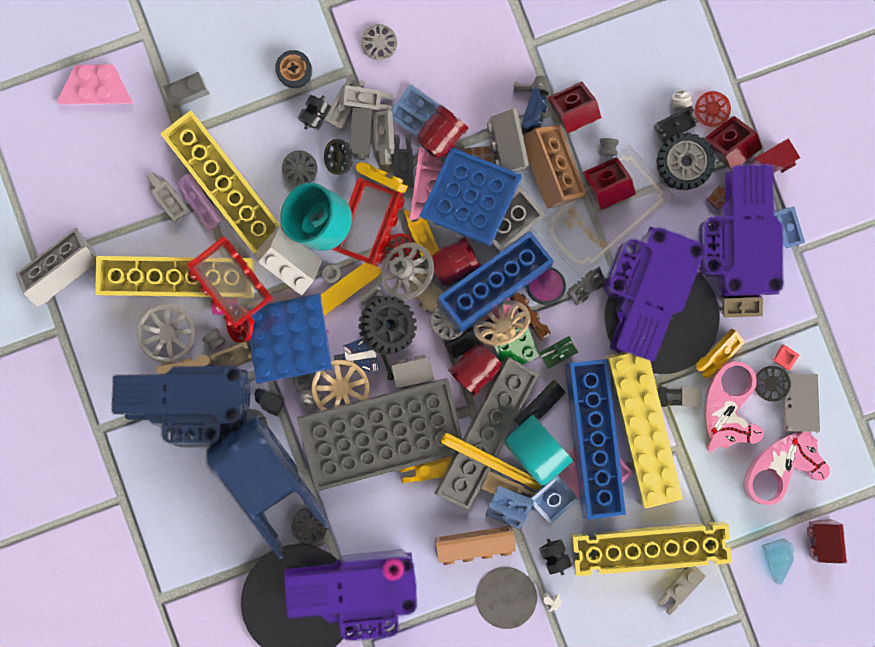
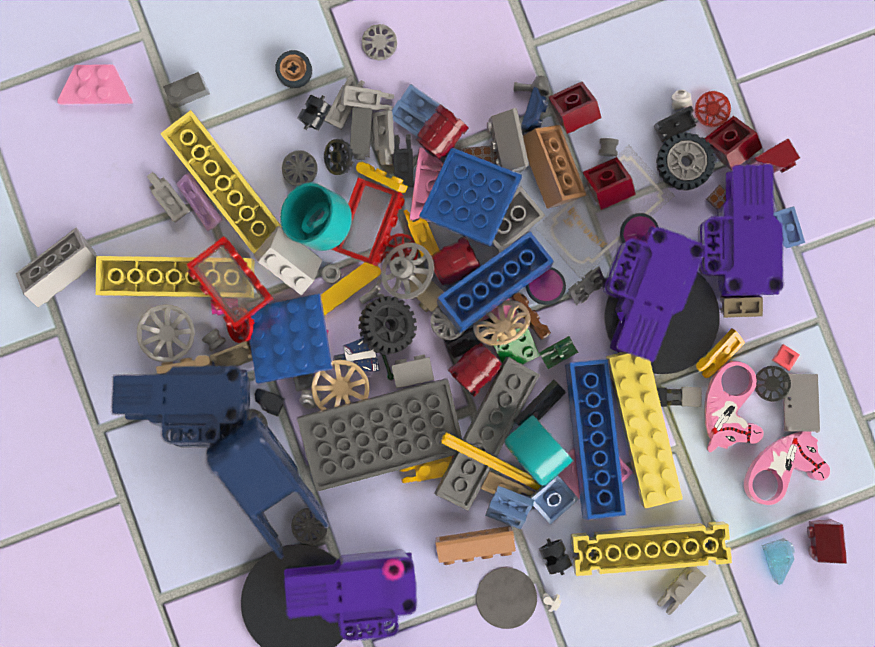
none -> magenta wheel [620,213,659,251]

